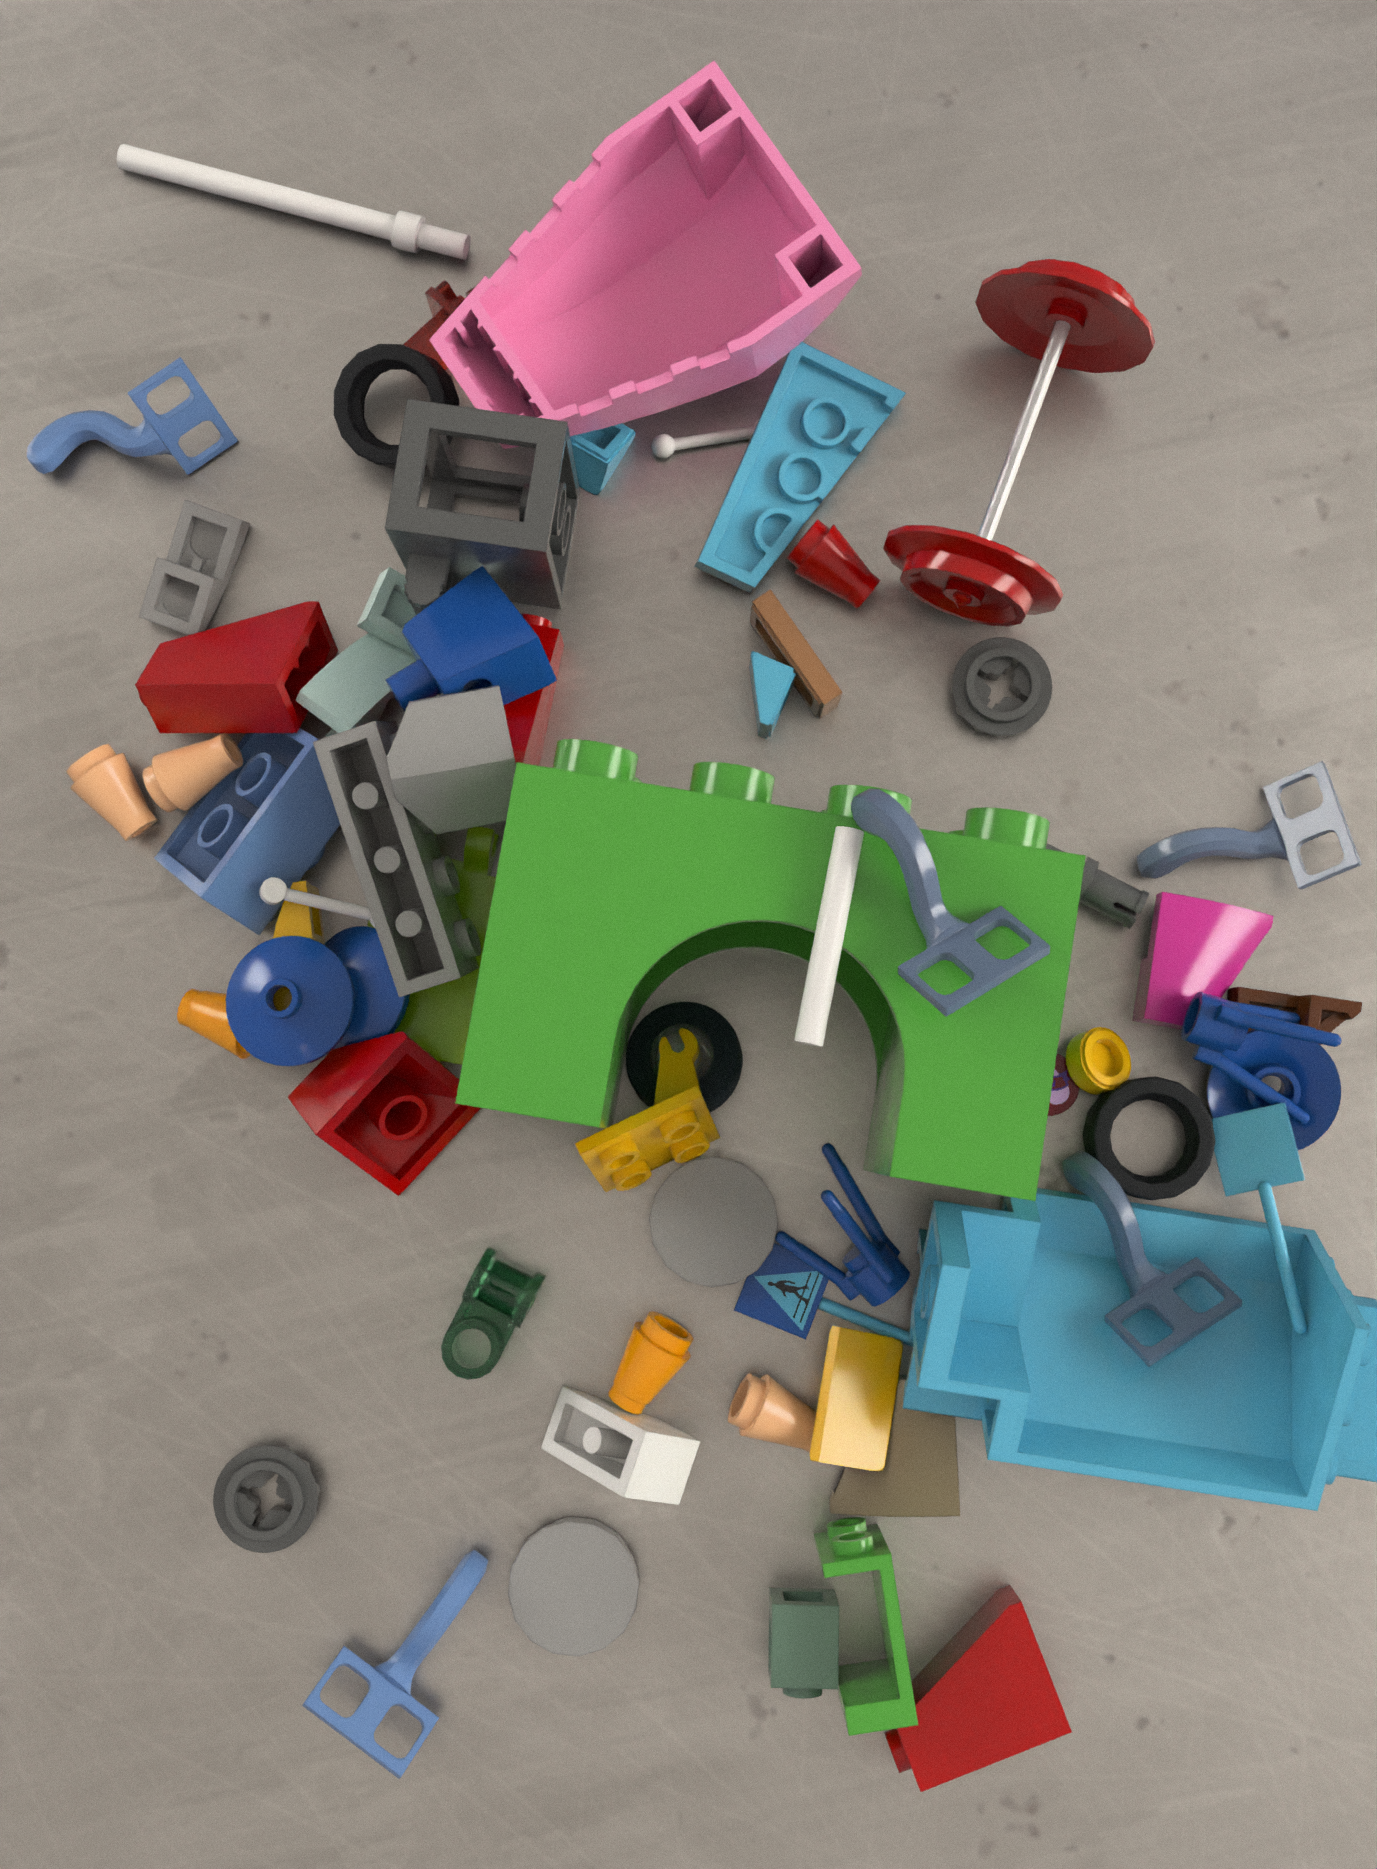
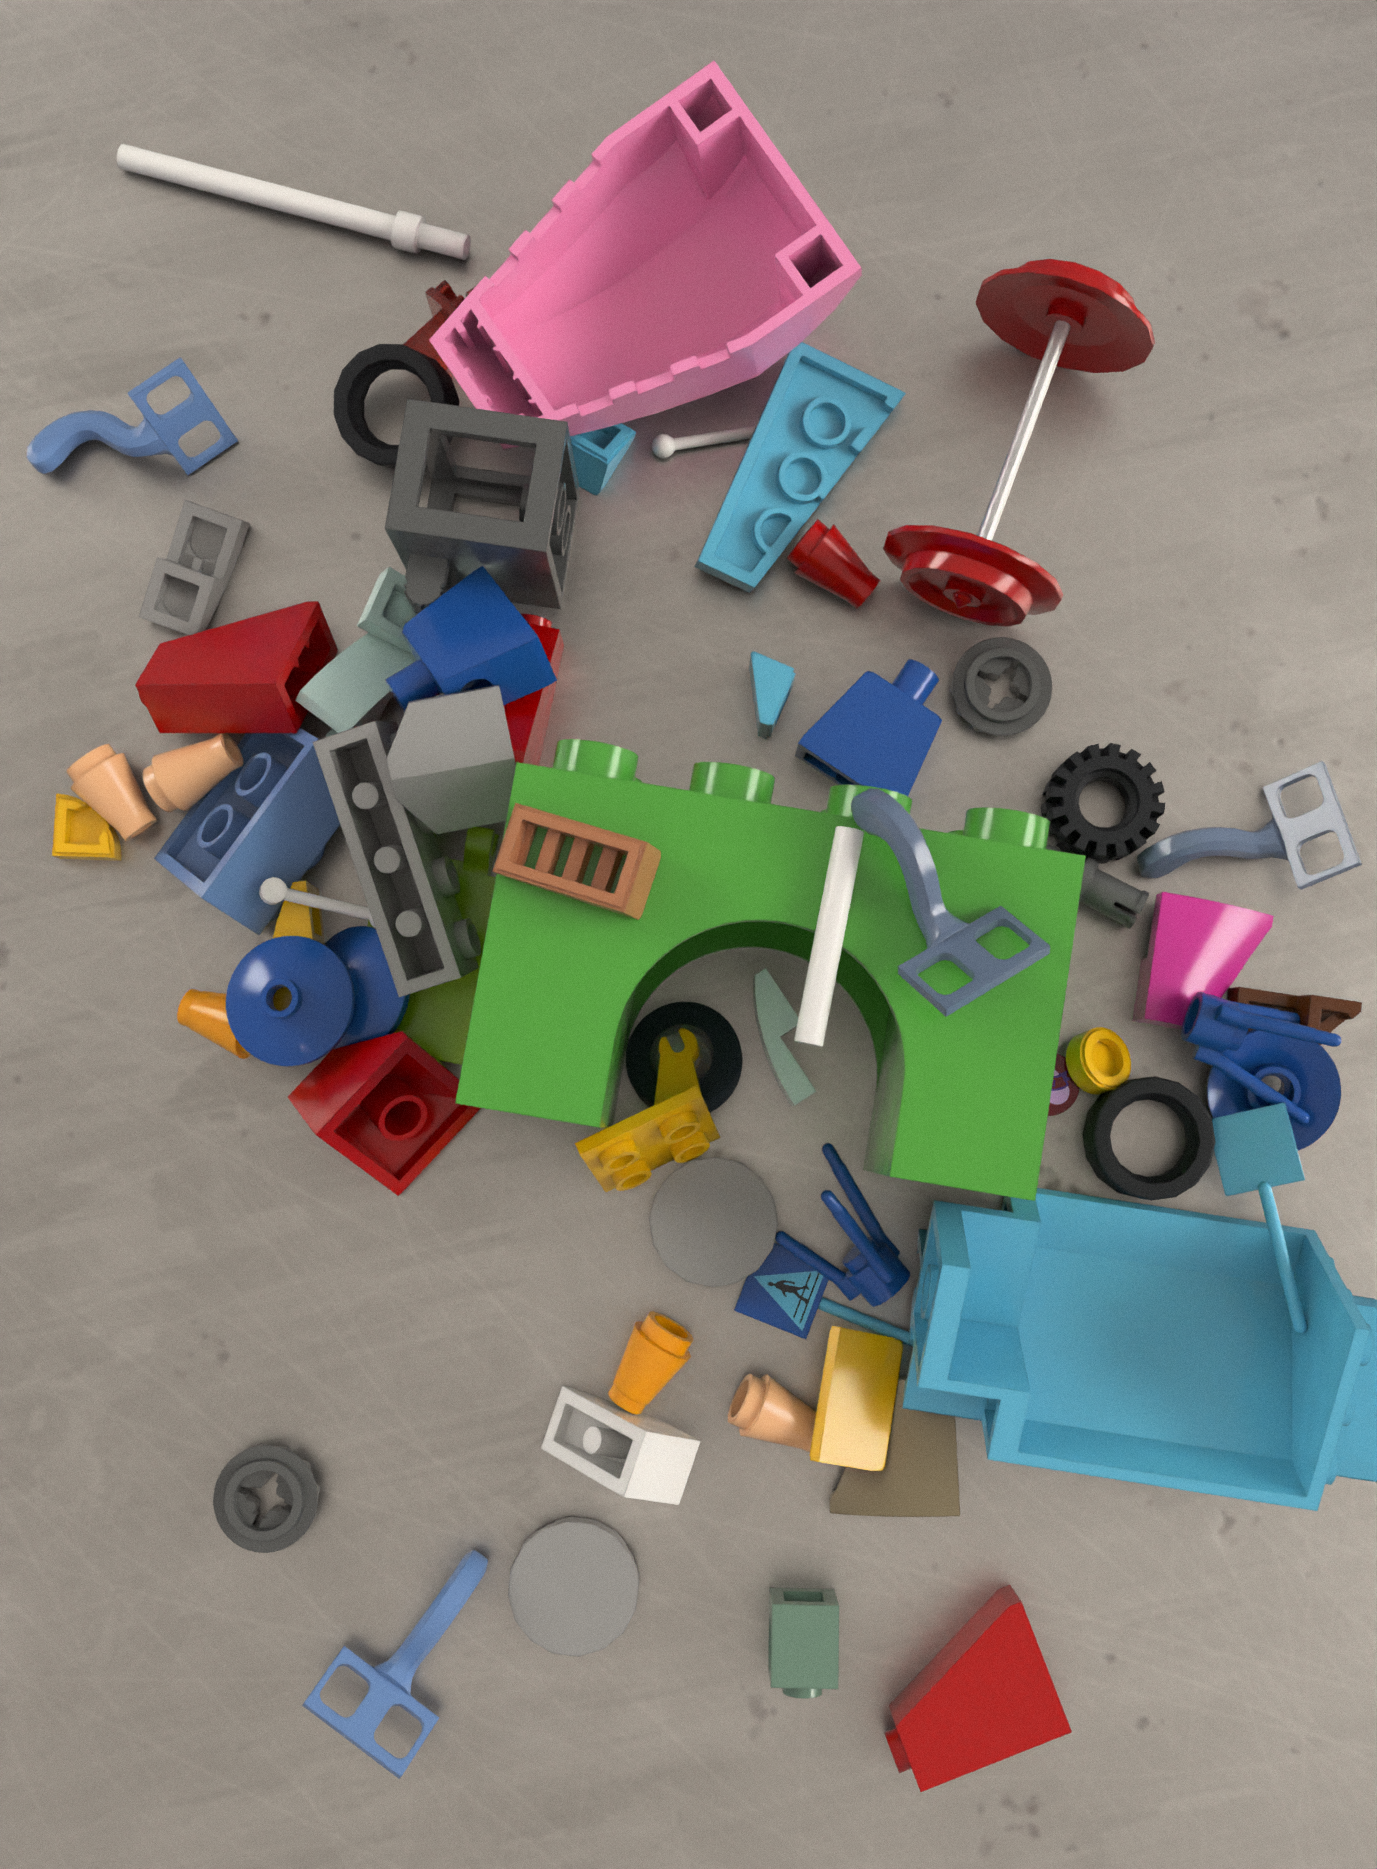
clear green piece [441,1247,546,1380] -> none
medium nougat tile [750,589,843,719] -> none
bright green panel [814,1517,918,1736] -> none
sand blue piece [1062,1150,1242,1367] -> none
none -> yellow tile [52,794,122,861]
none -> nougat slope [492,803,661,920]
none -> light aqua slope [753,968,816,1106]
none -> blue torso [795,659,942,796]
none -> black tyre [1041,743,1165,864]

